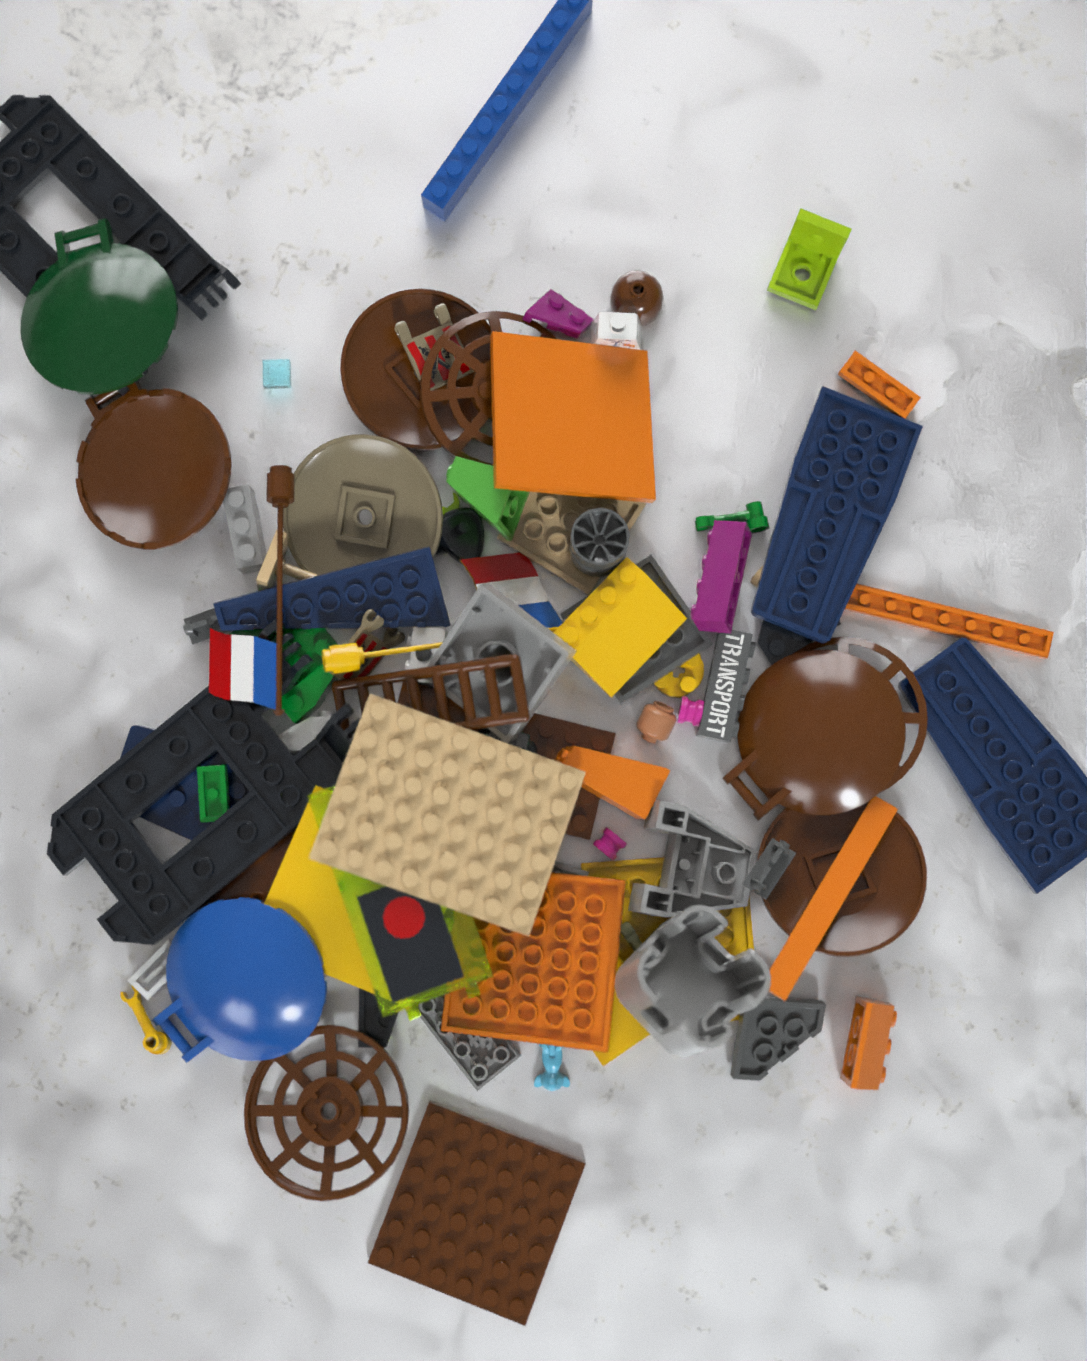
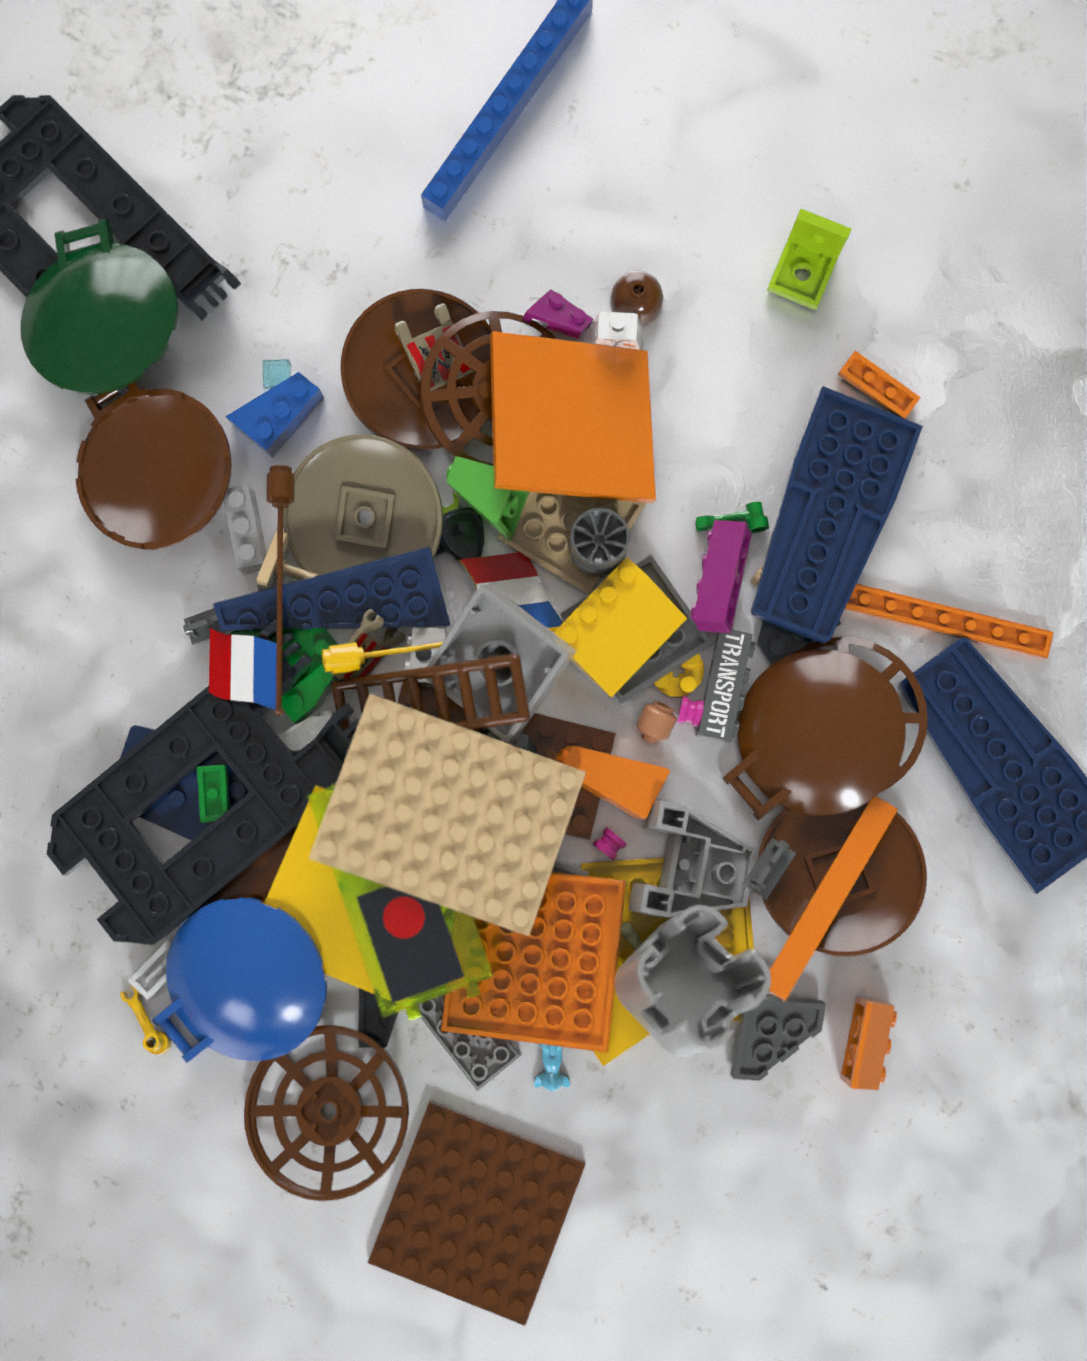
none -> blue wedge [225,372,324,458]

